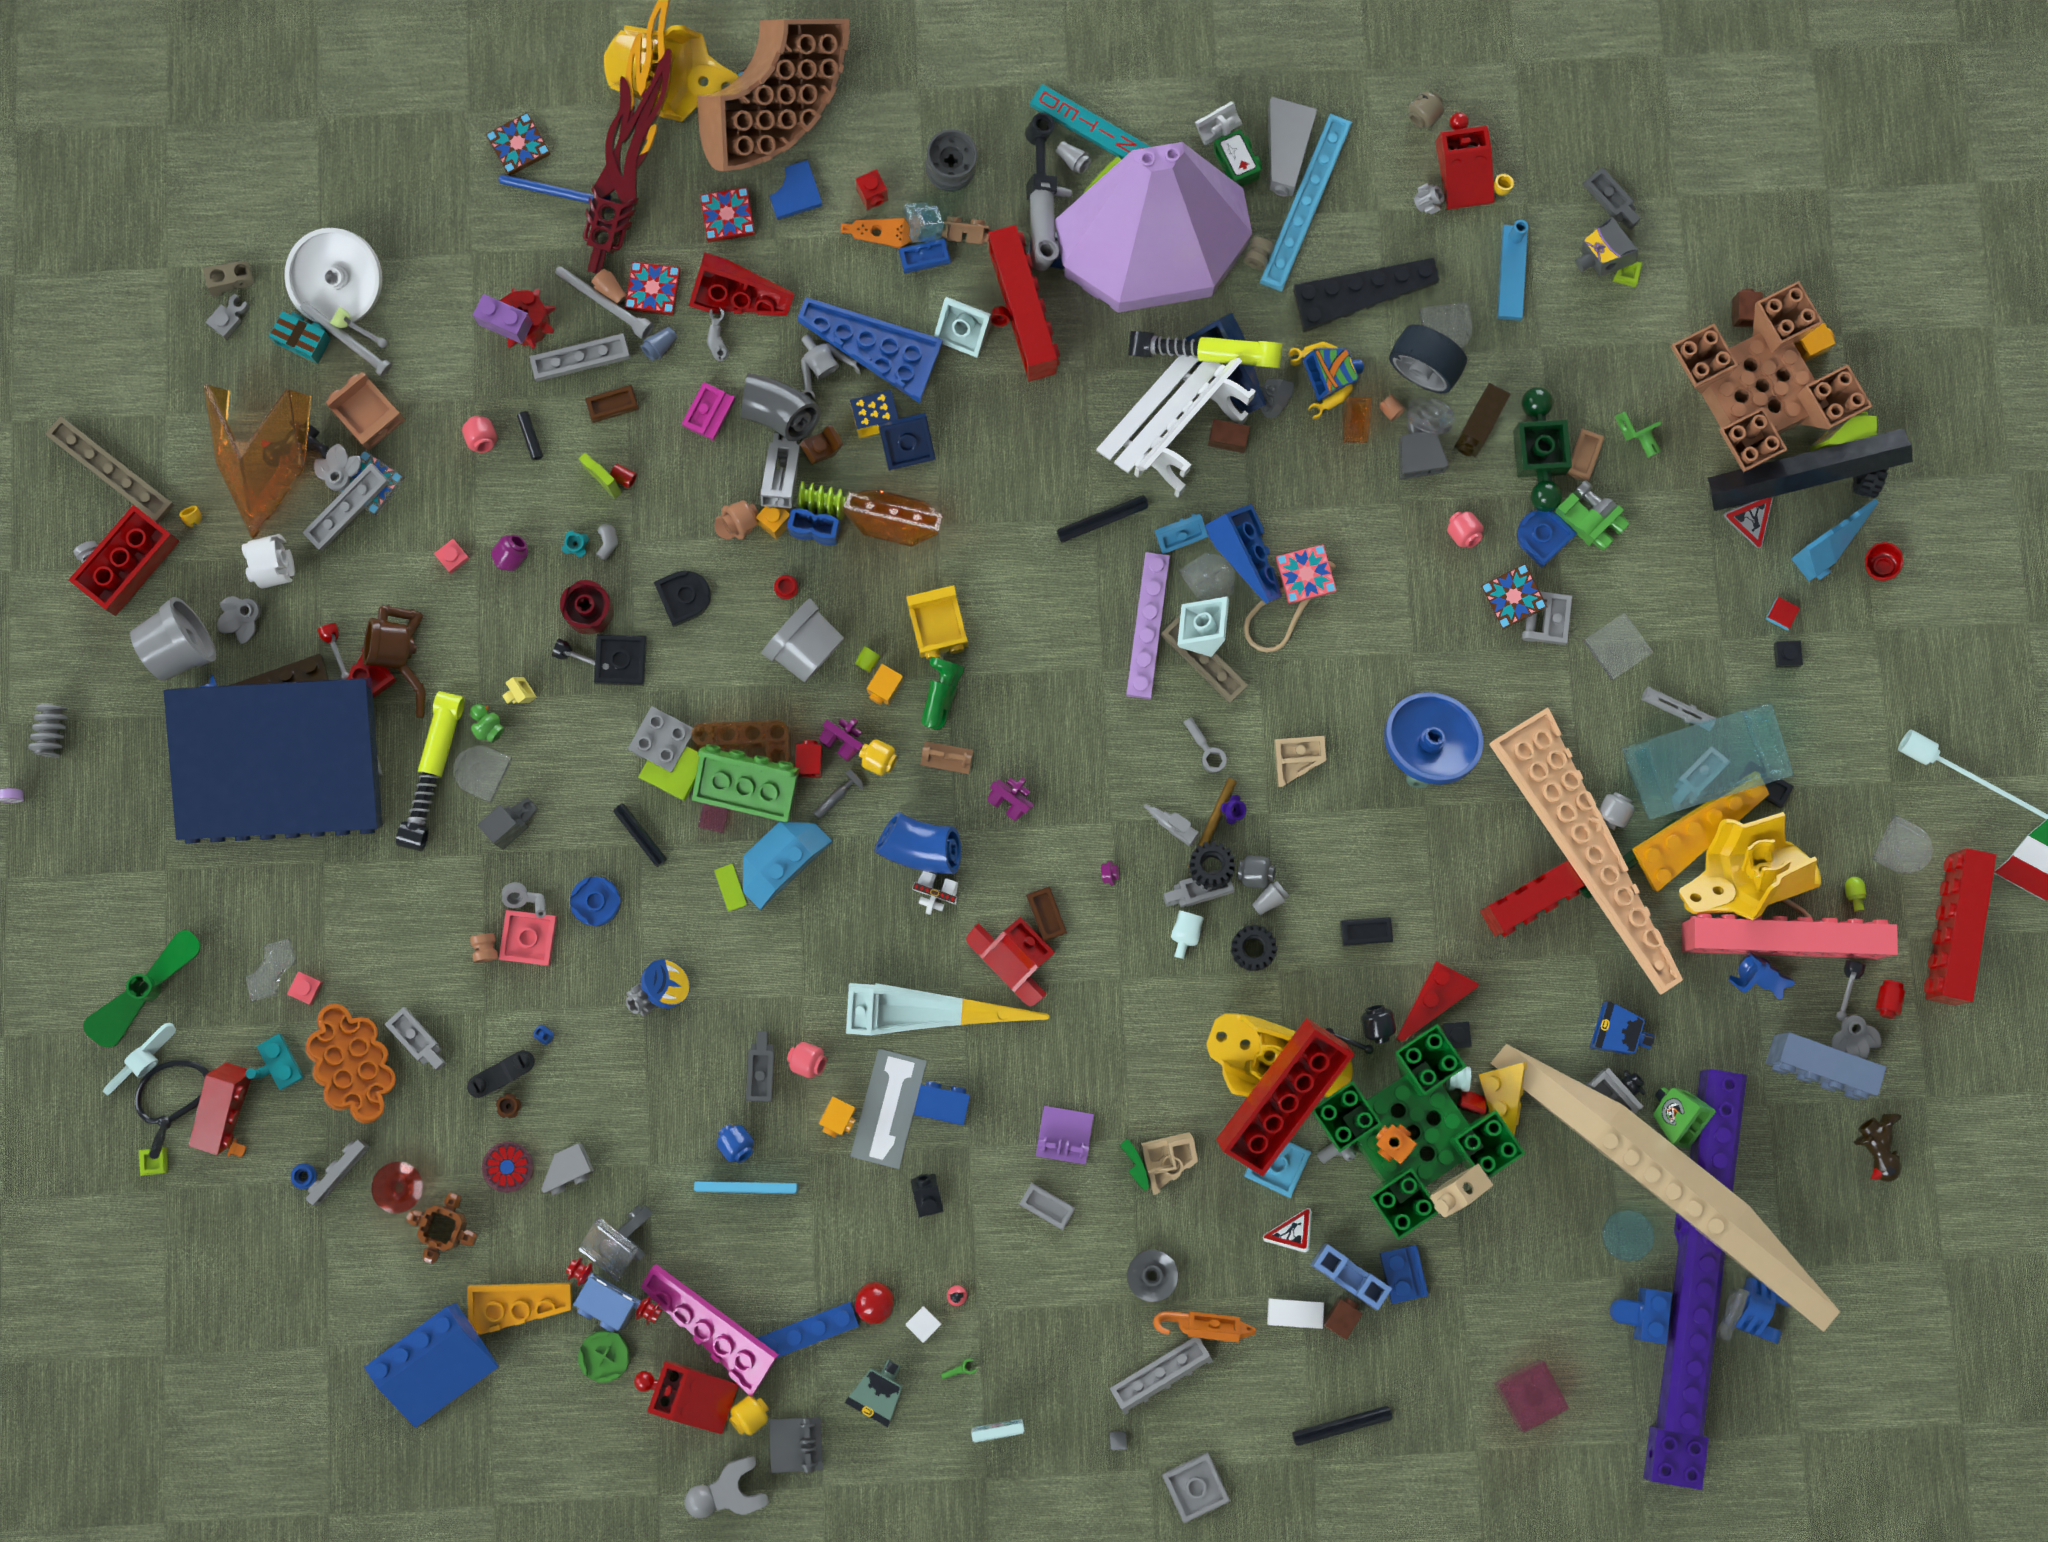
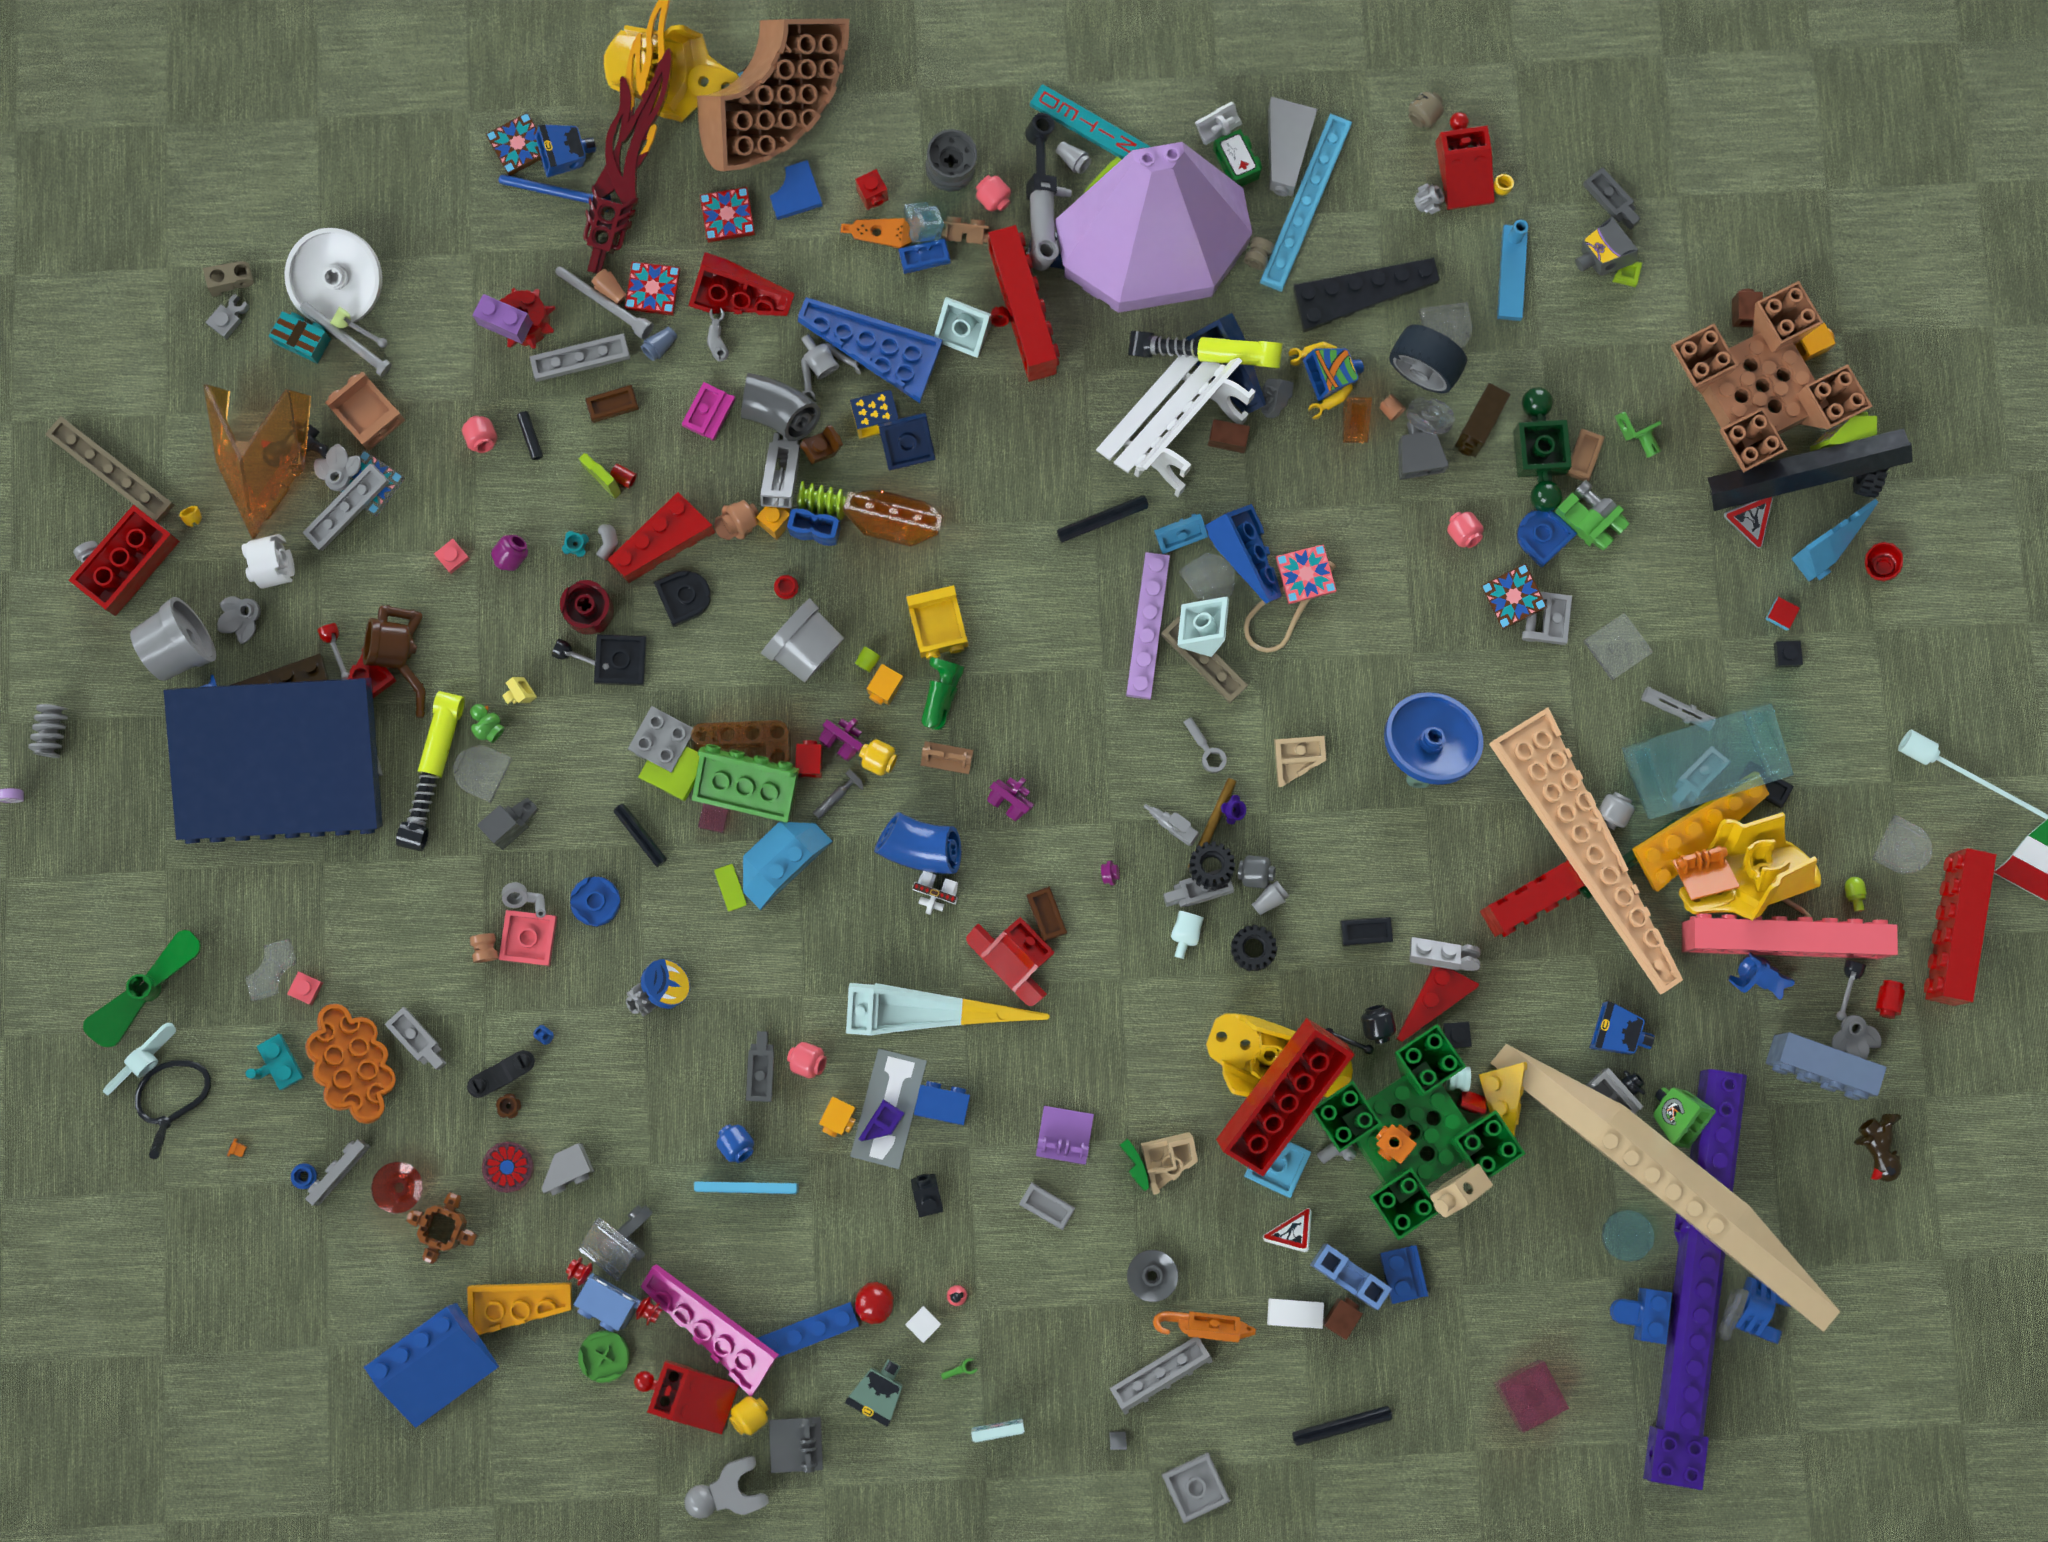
lime tile [139,1147,169,1176] -> none
wedge [189,1062,251,1155] -> none
none -> blue torso [535,125,596,177]
none -> red wedge [607,492,716,583]
none -> dark purple tile [858,1099,905,1141]
none -> coral head [976,175,1011,212]
none -> light grey hinge [1409,937,1481,971]
none -> orange hinge [1672,845,1740,901]

